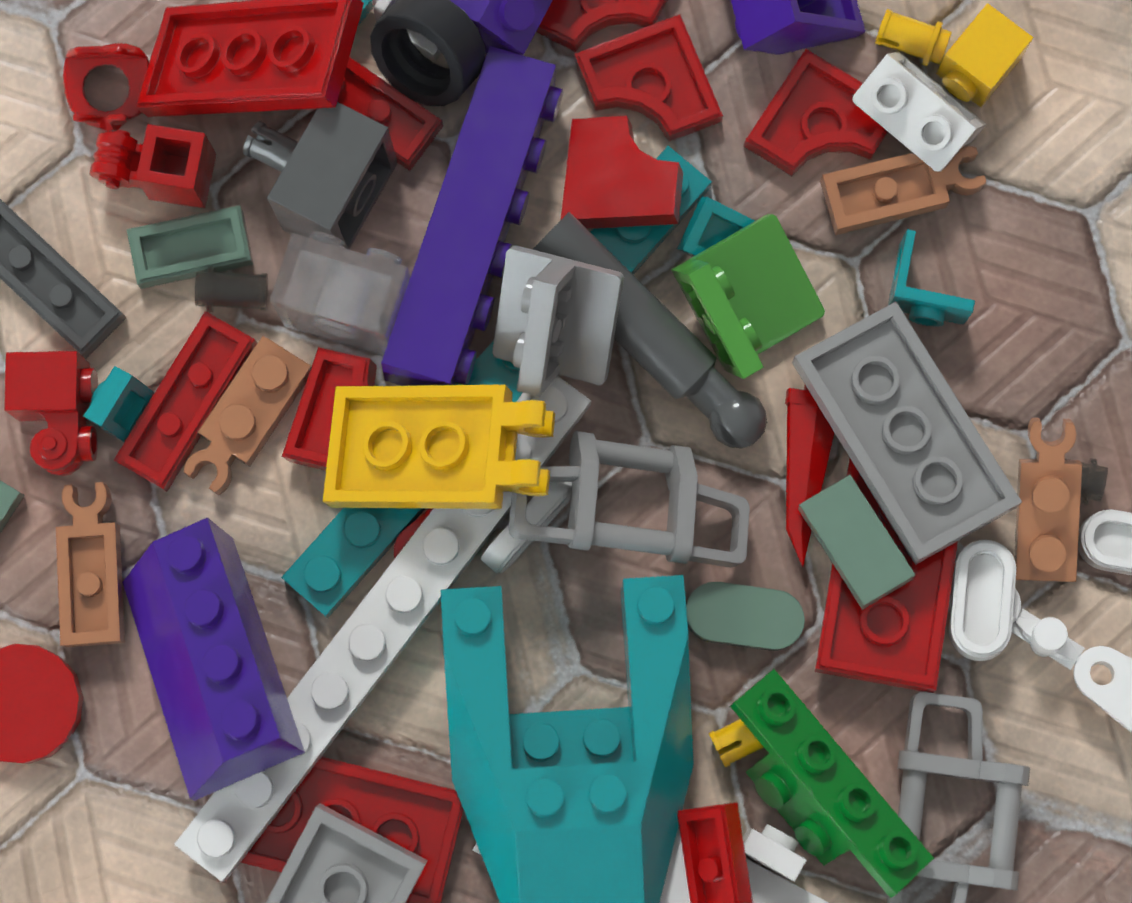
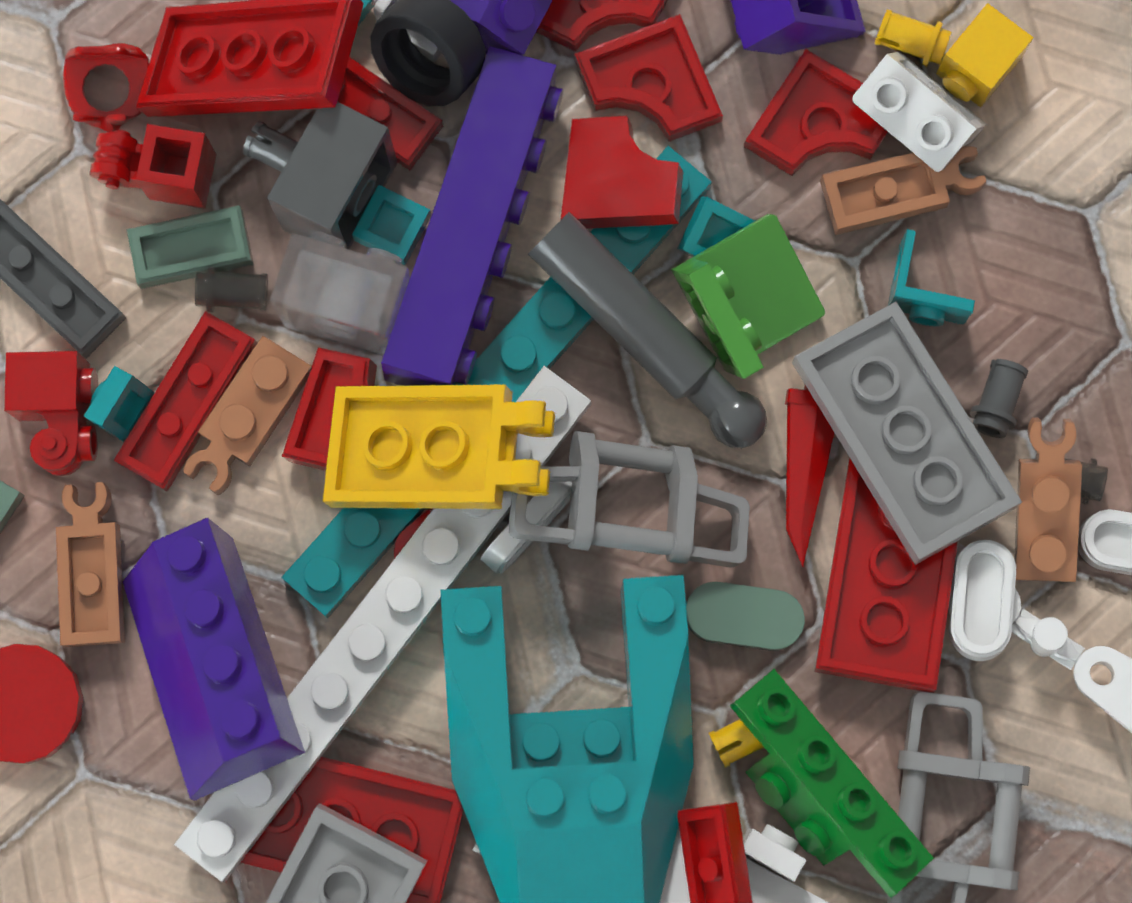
light grey bracket [493,245,624,397] -> none
sand green tile [798,475,915,610] -> none
none -> teal plate [352,185,432,266]
none -> dark grey pin [970,359,1028,438]

